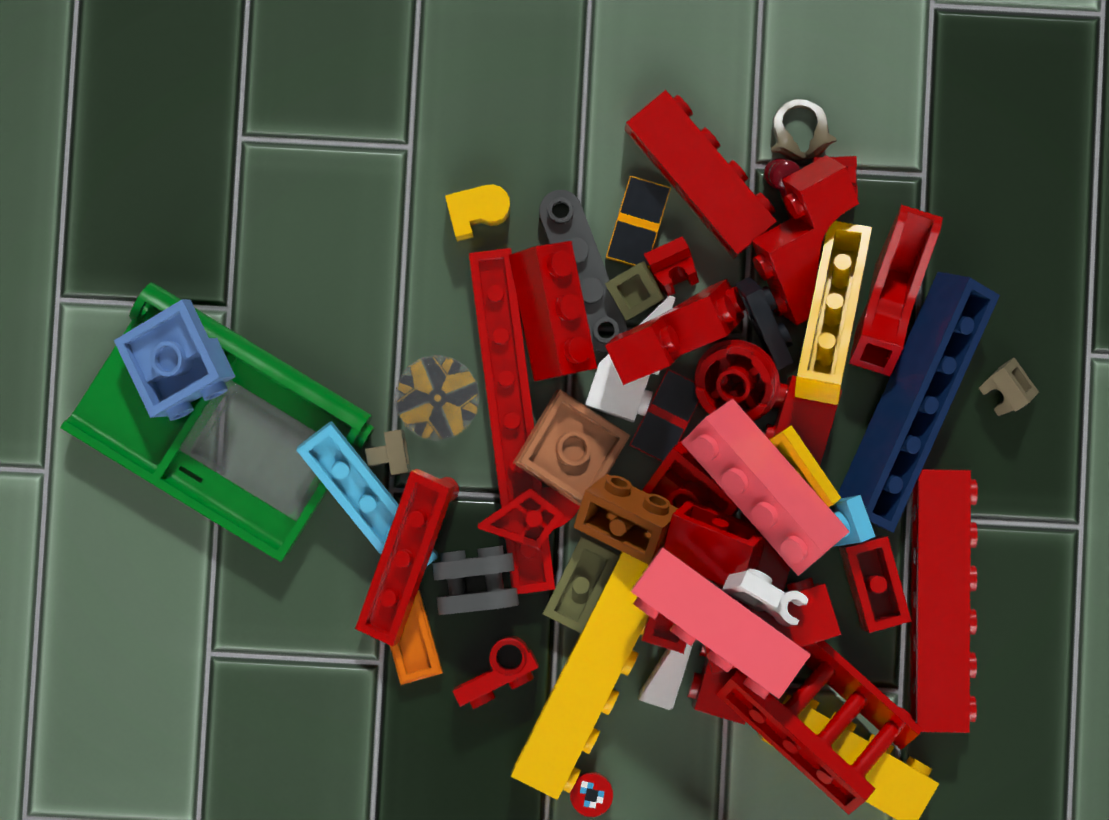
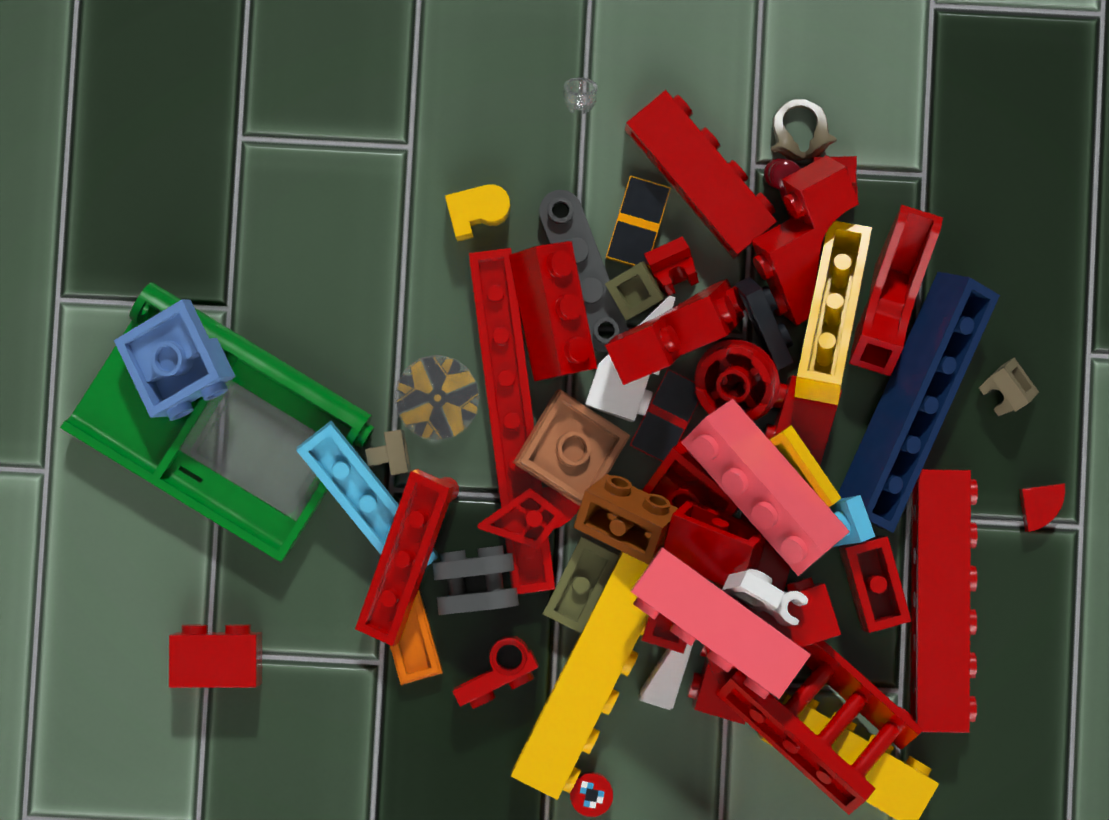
none -> red brick [169,624,262,688]
none -> clear hinge [563,78,598,114]
none -> red tile [1019,483,1065,532]

